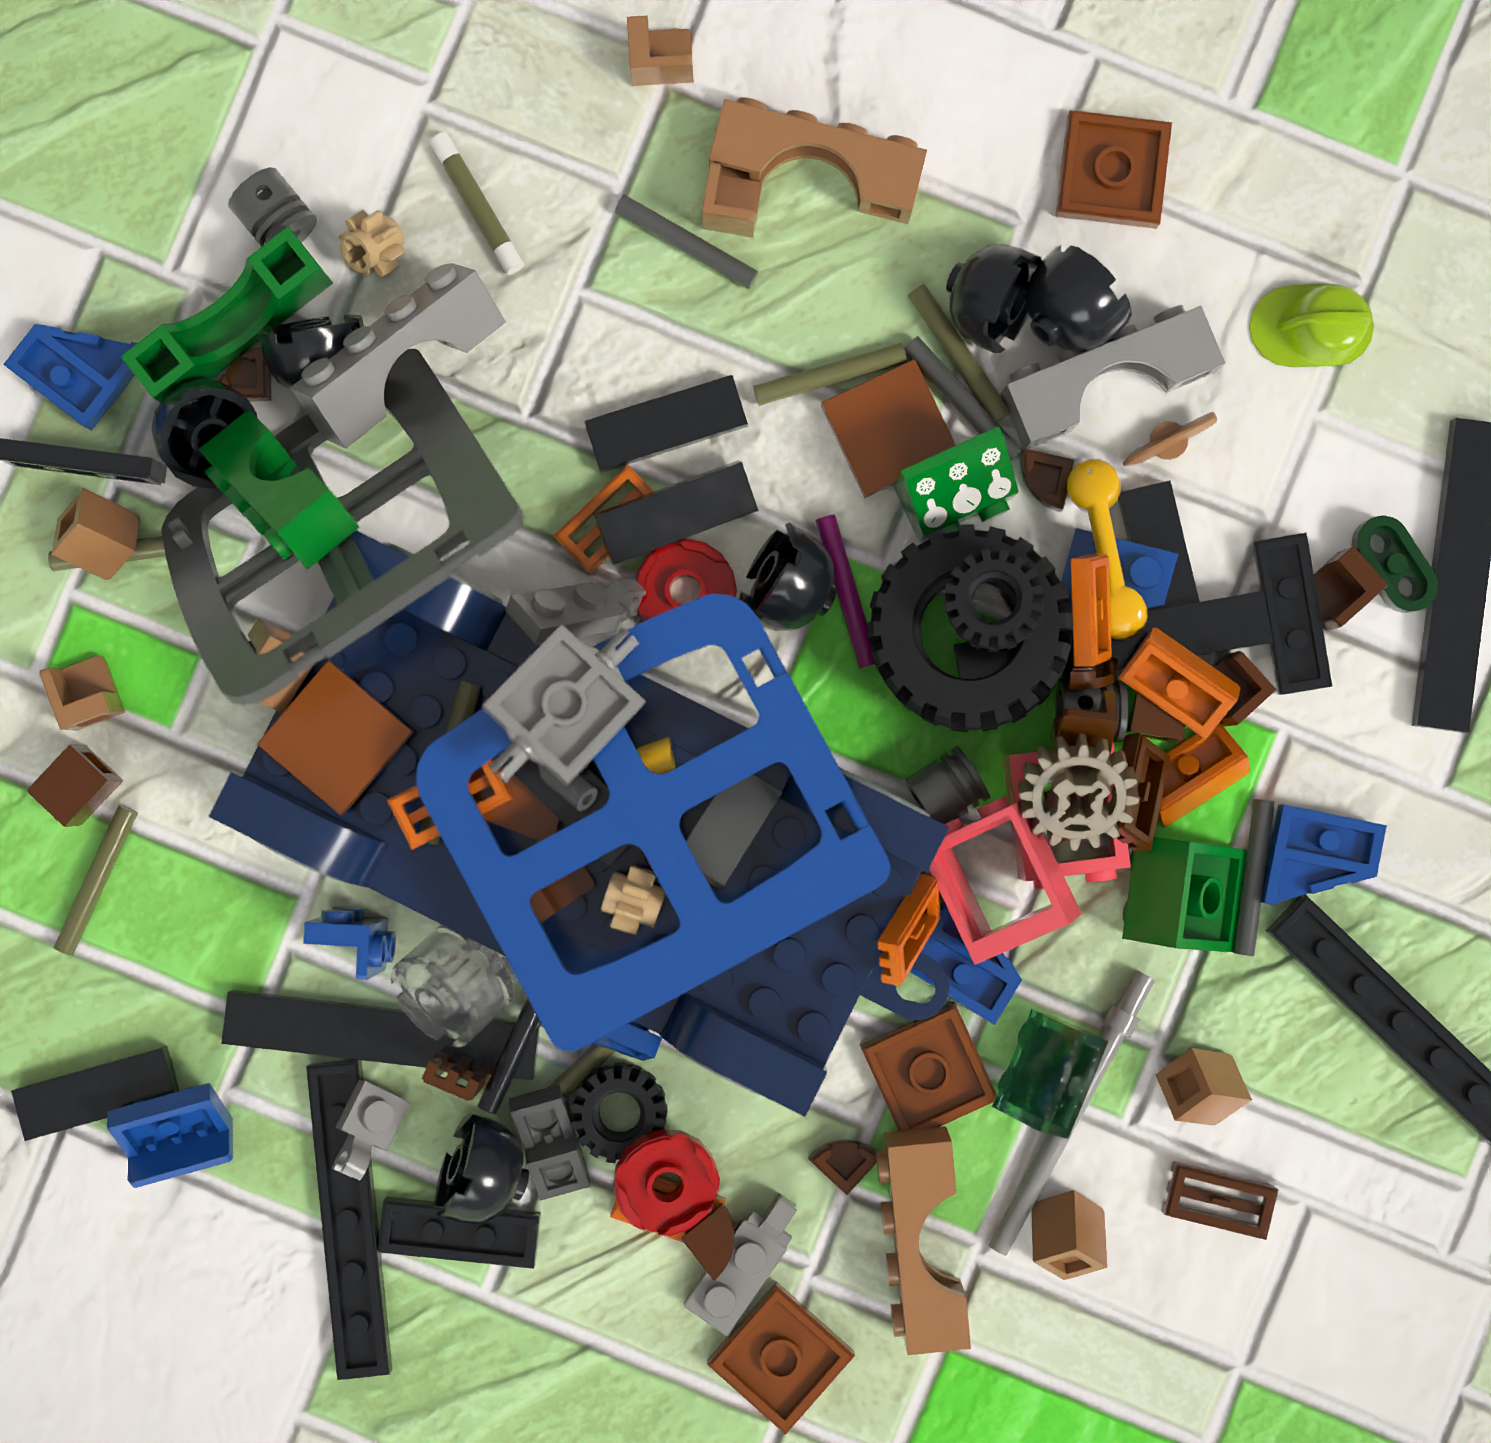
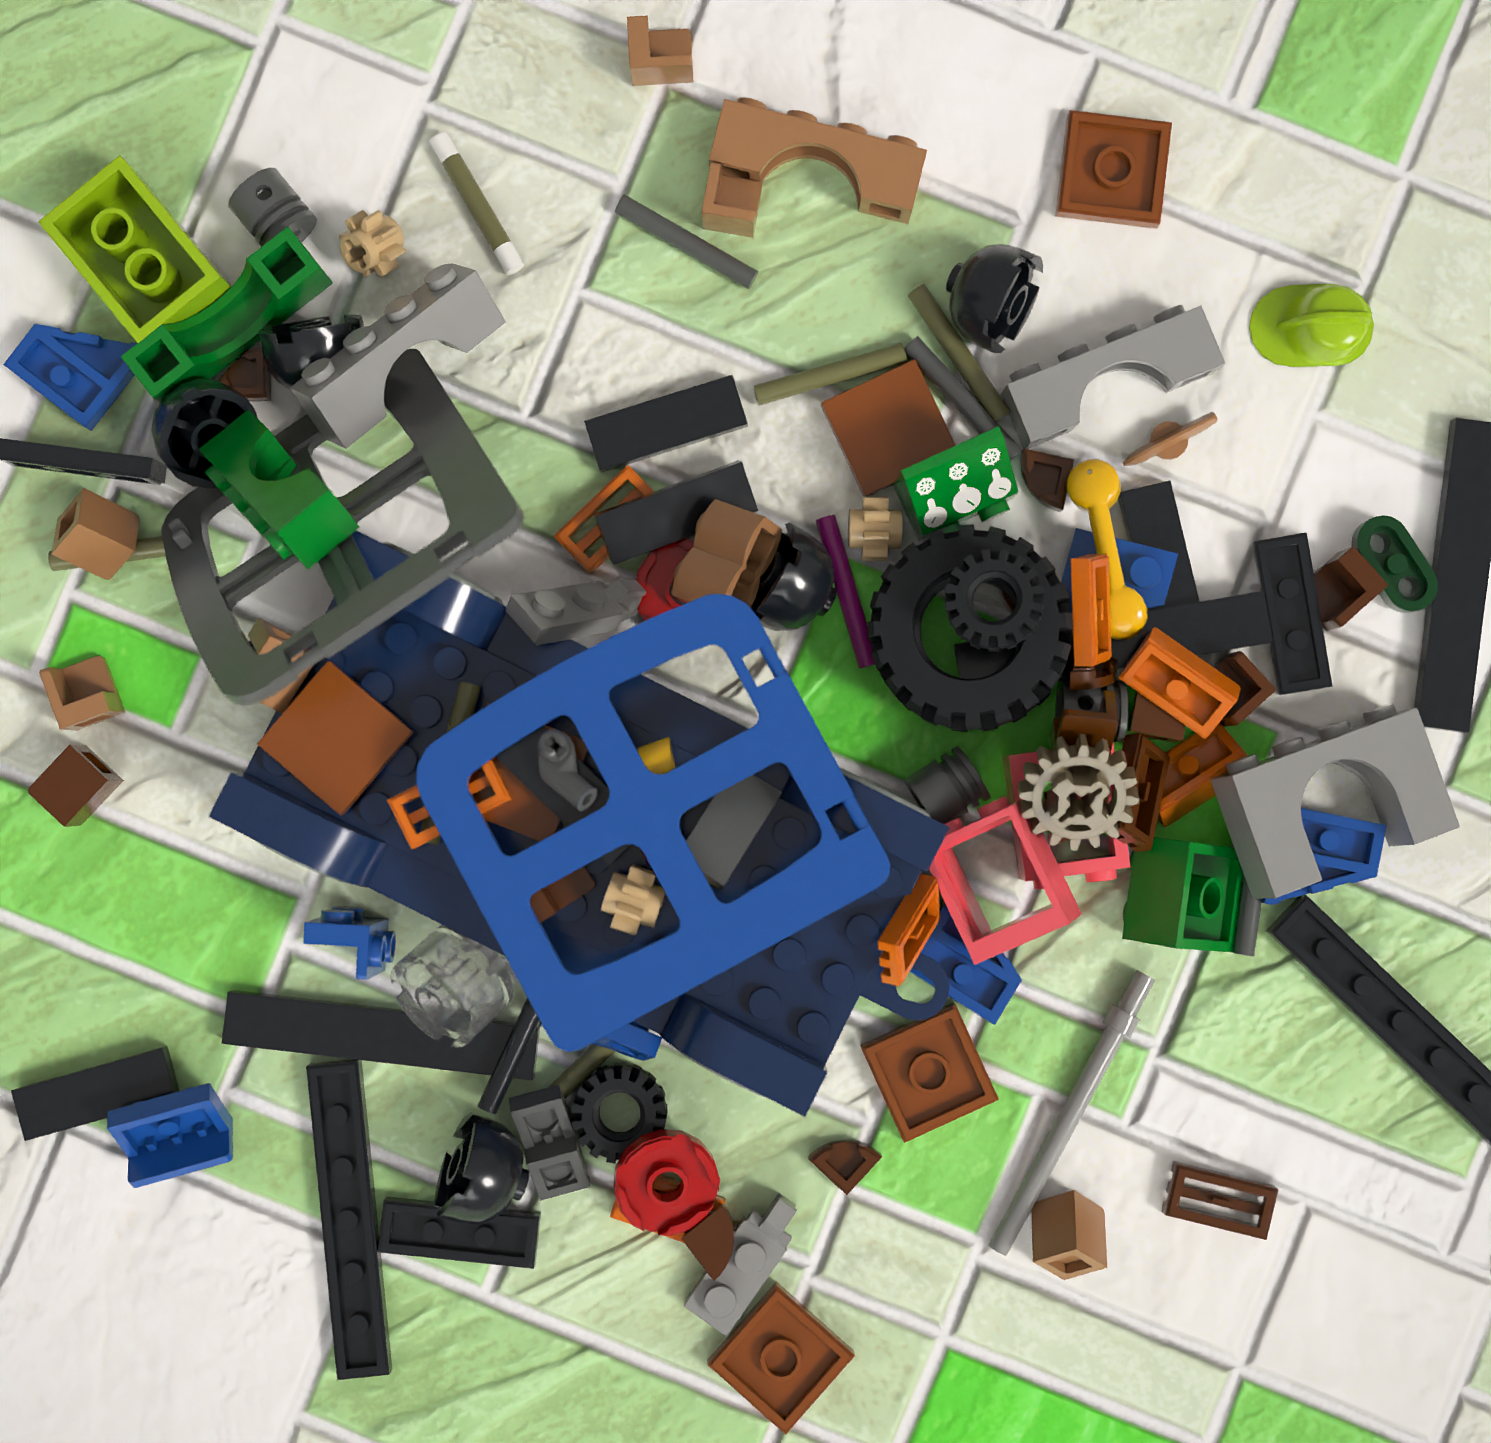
olive bar [53,805,138,955] -> none
light grey plate [332,1079,410,1180] -> none
reddish brown tile [421,1047,493,1101] -> none
light grey plate [483,624,645,787] -> none
medium nougat arch [876,1126,971,1355] -> none
clear green brick [992,1009,1109,1139] -> none
black cylinder [1025,245,1132,352] -> none
medium nougat panel [1155,1048,1252,1125] -> none
none -> lime brick [38,155,232,343]
none -> medium nougat brick [672,499,782,608]
none -> tan gear [848,497,903,561]
none -> light grey arch [1210,703,1460,899]

